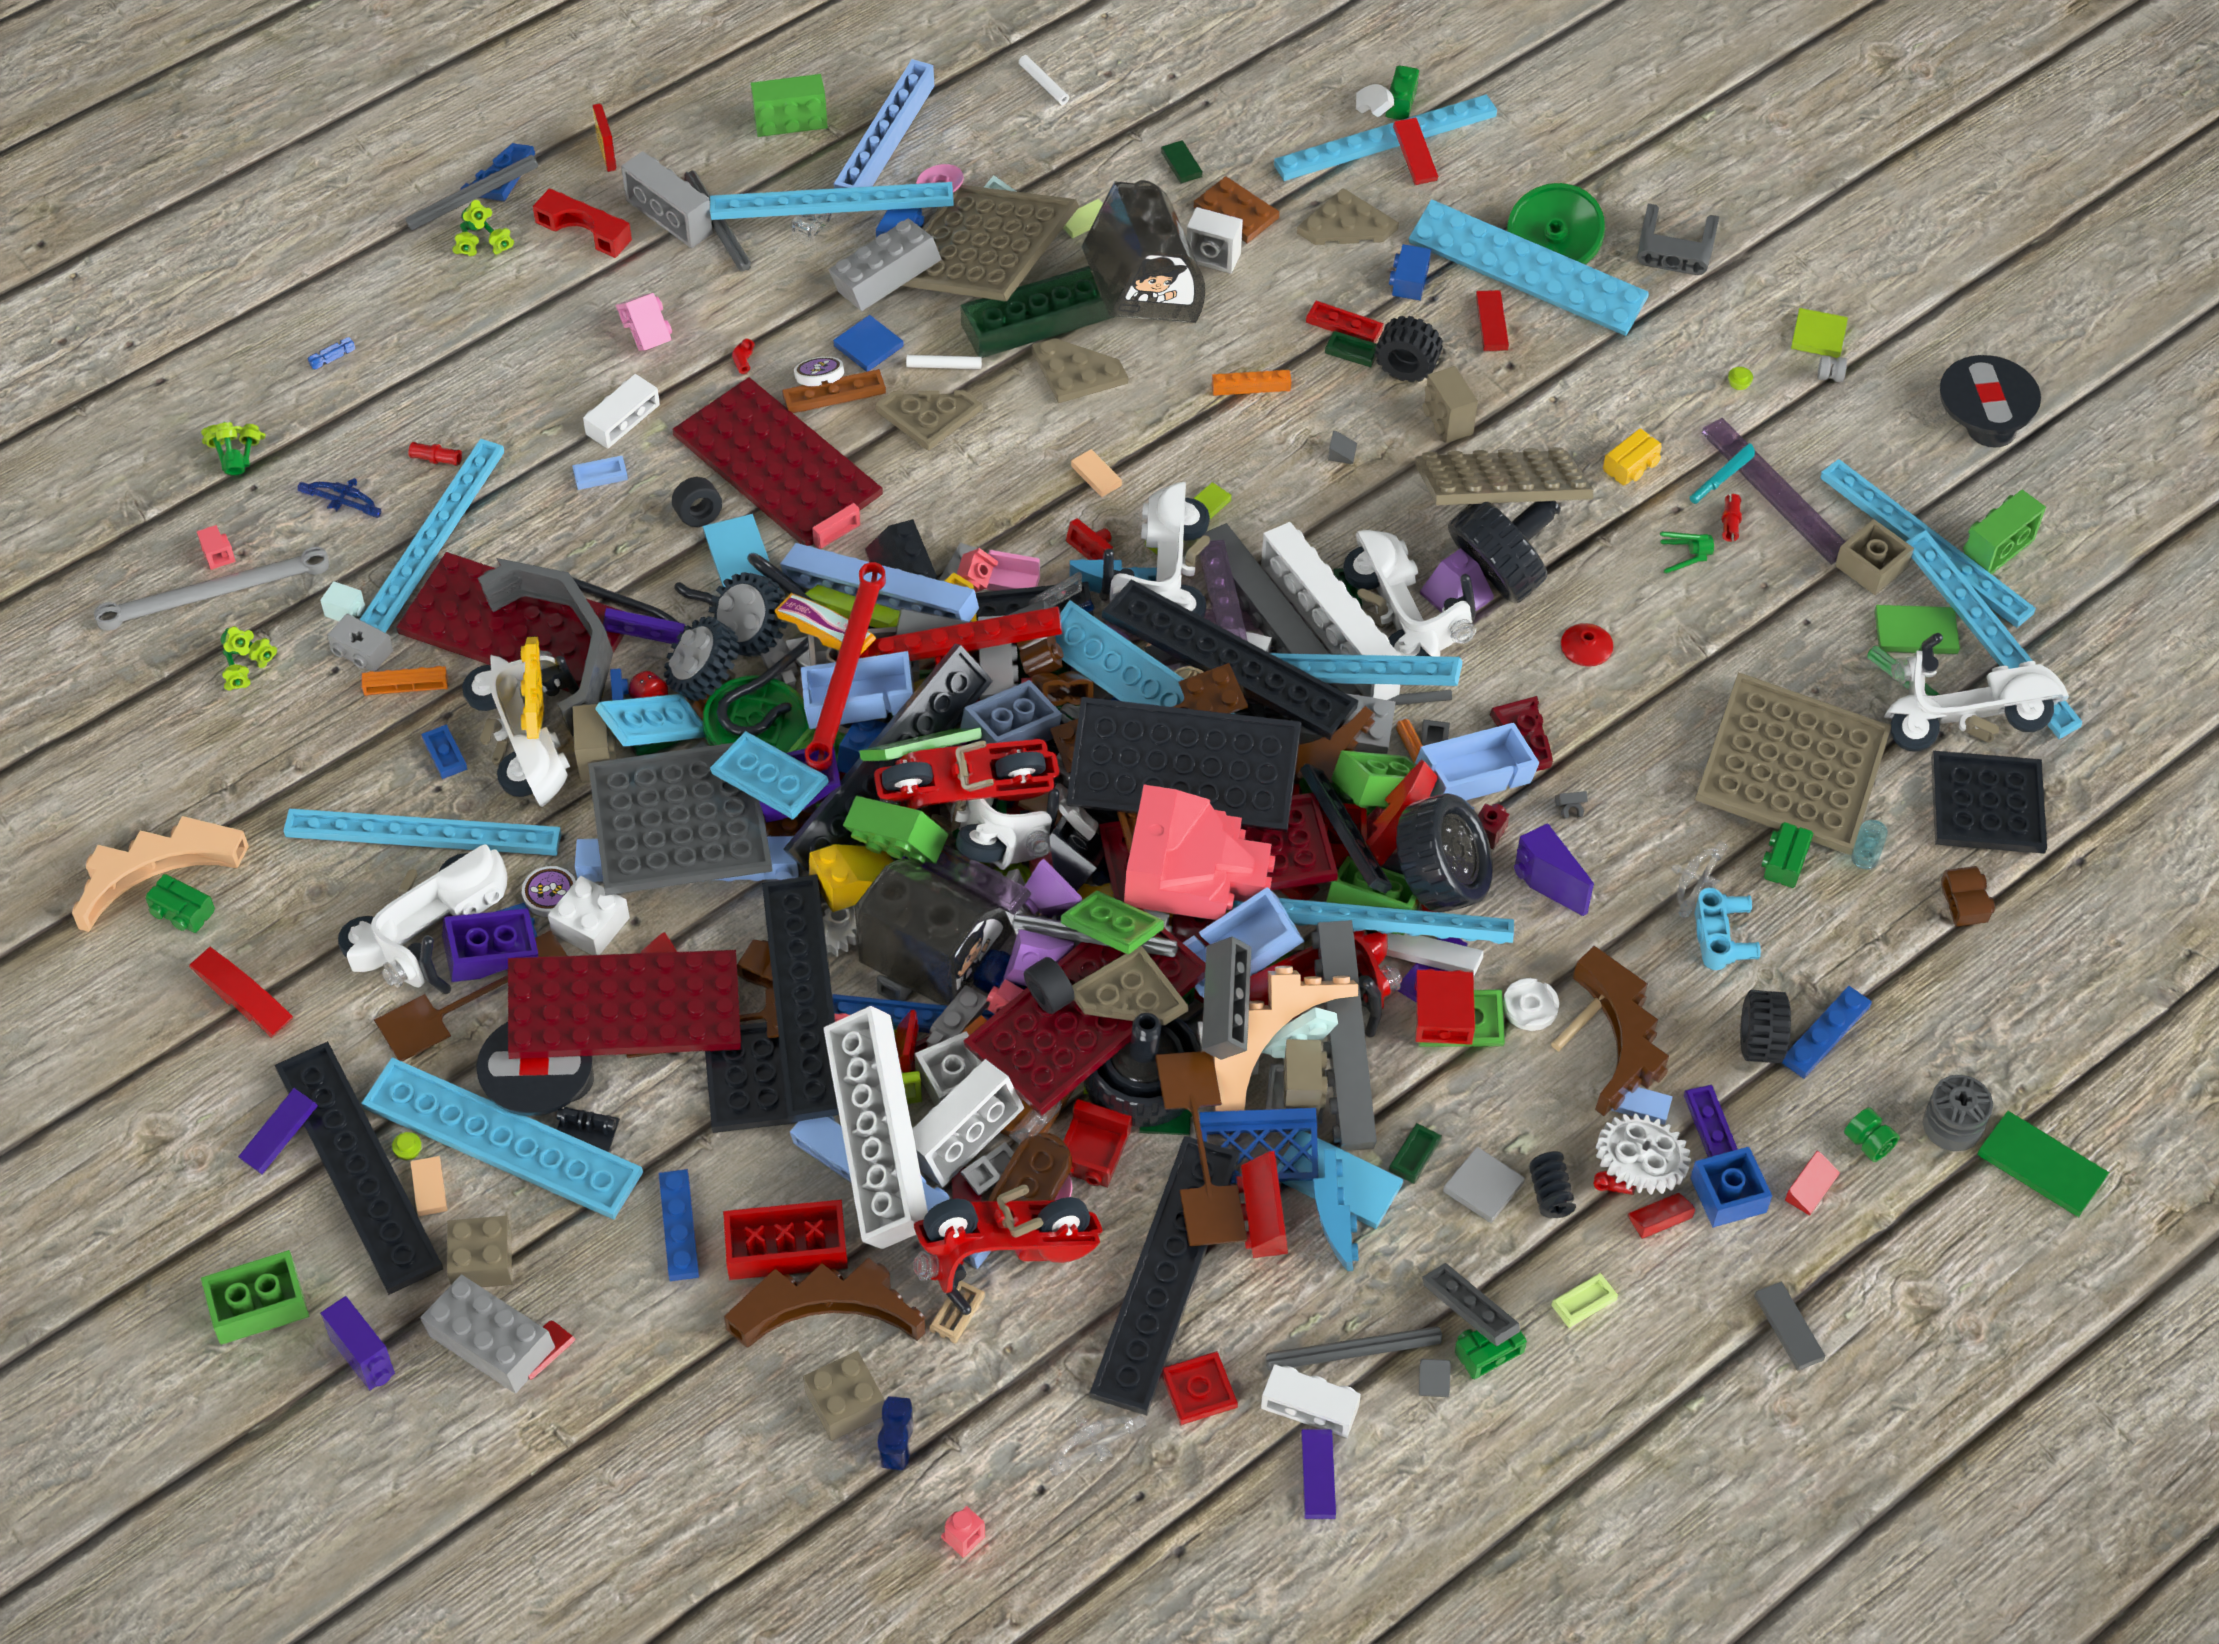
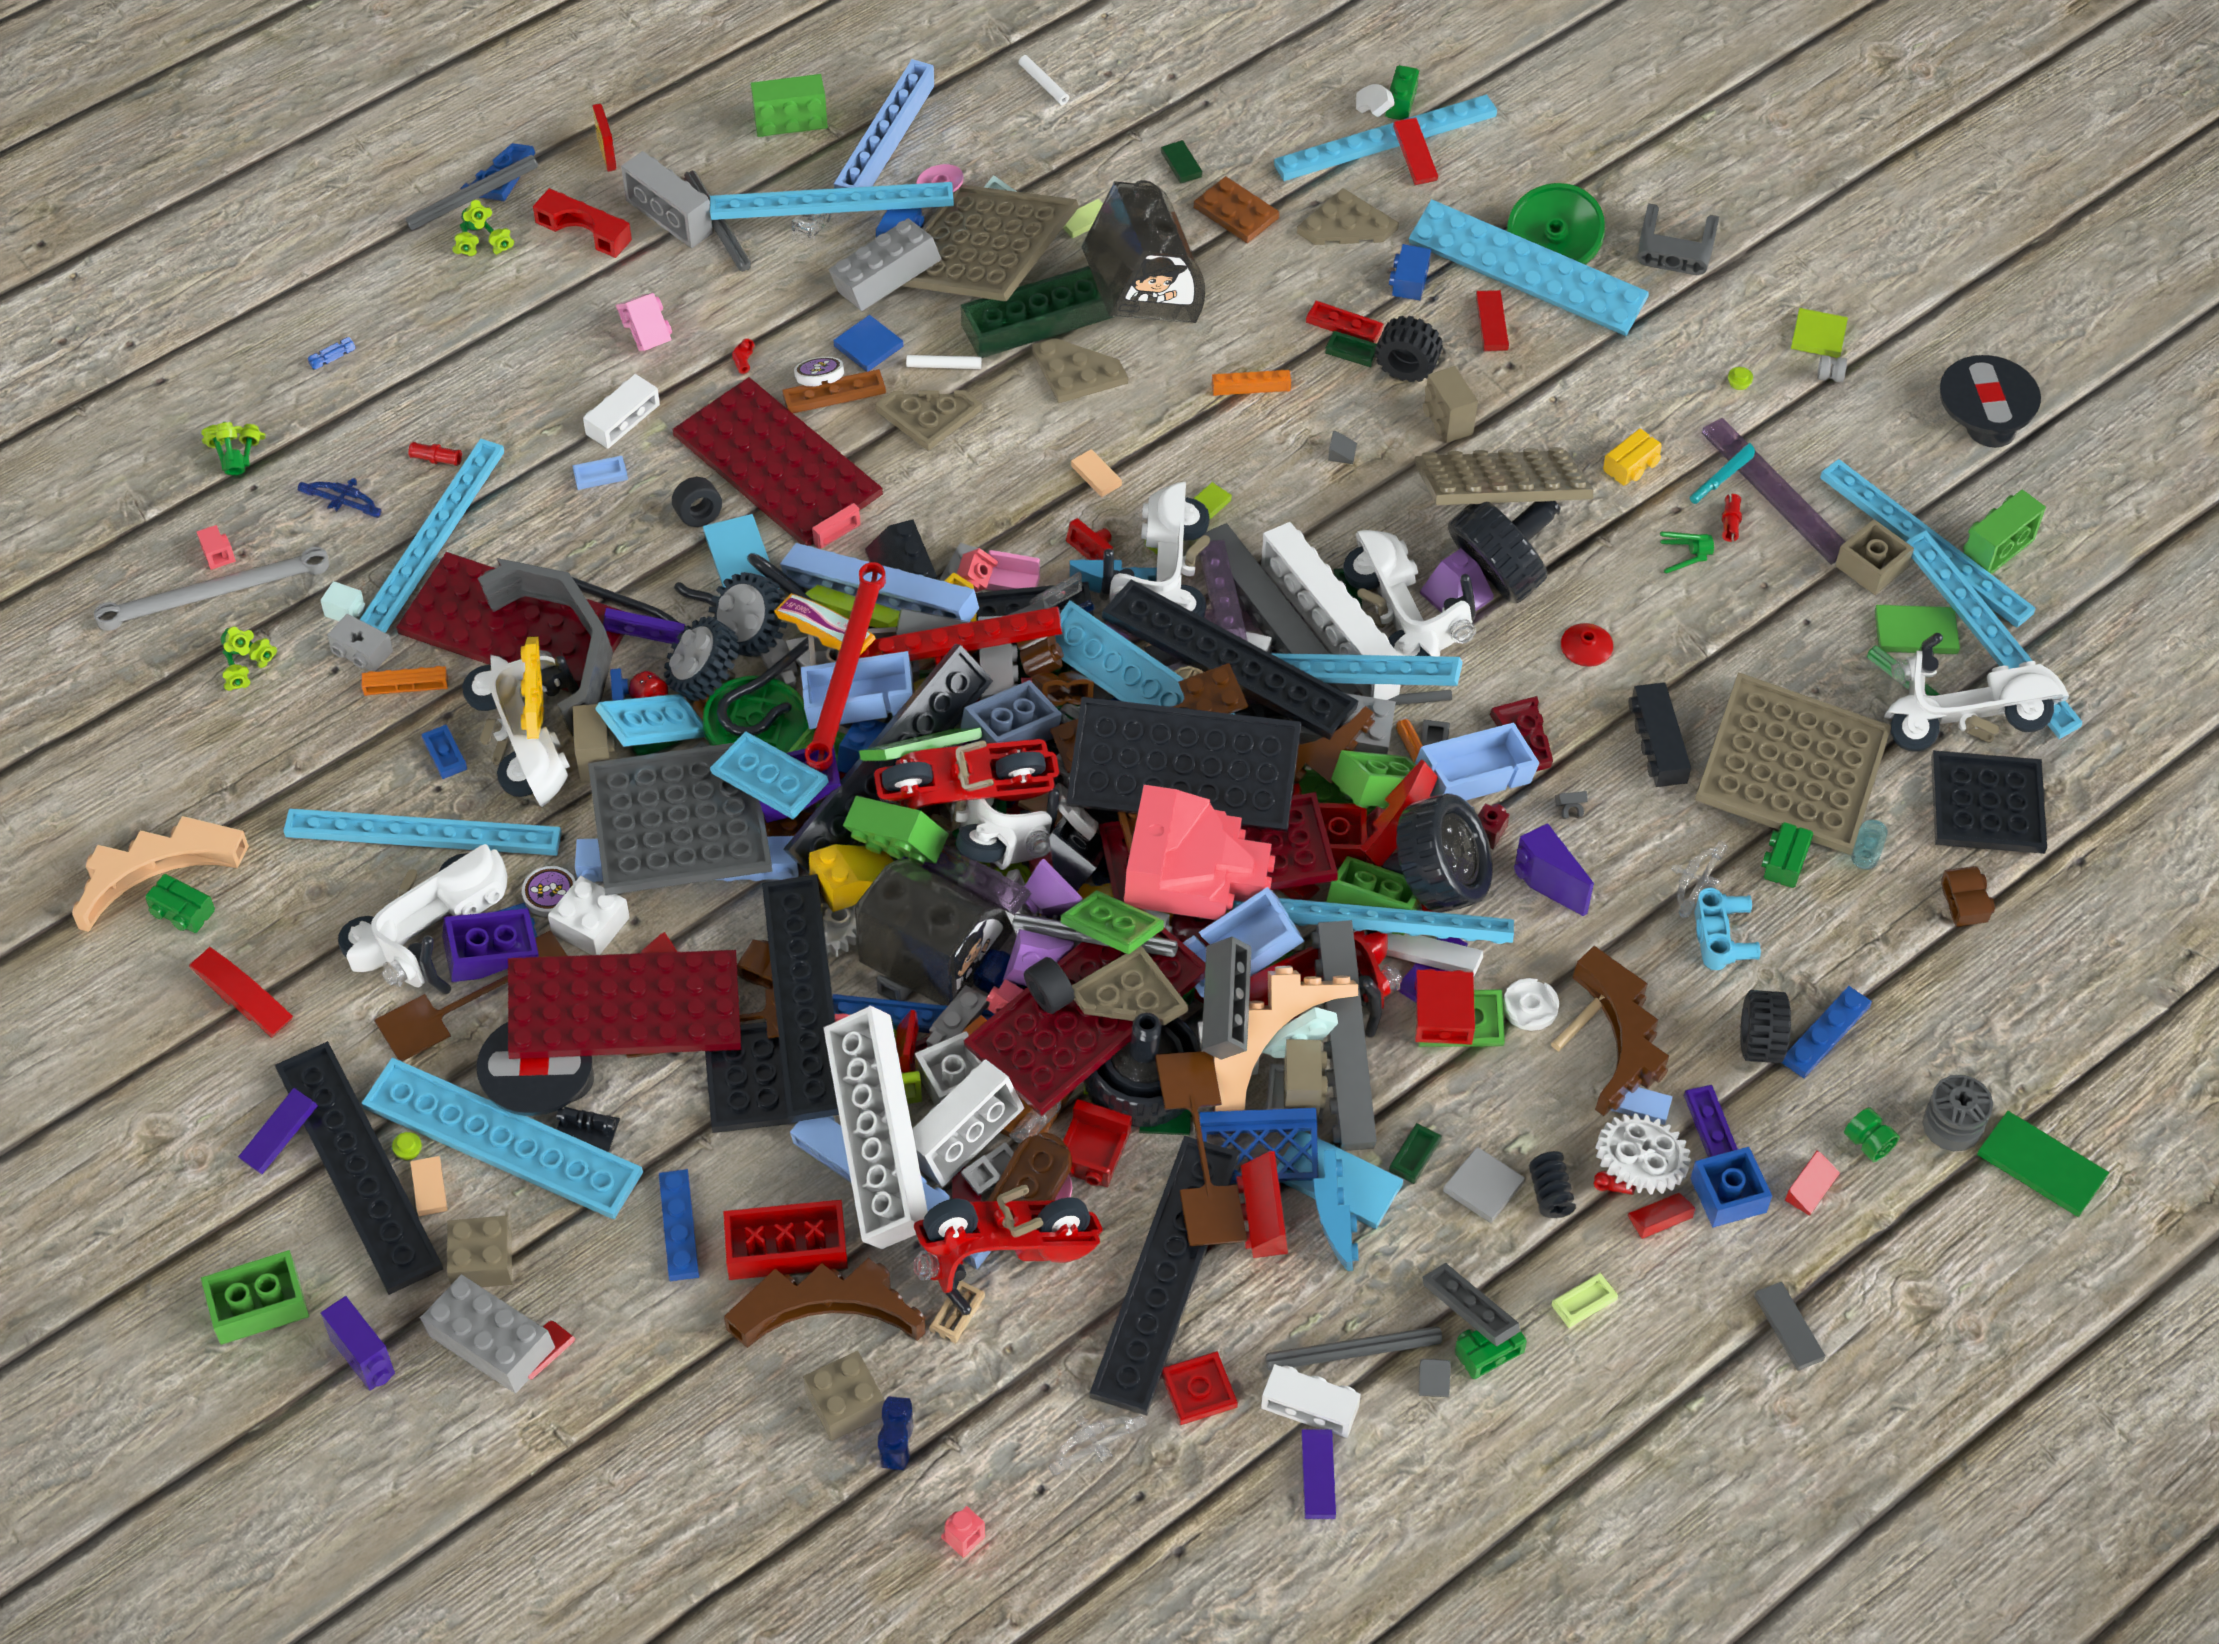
white brick [1186,207,1243,273] -> none
black tile [1300,764,1392,894] -> none
none -> black brick [1628,682,1691,787]

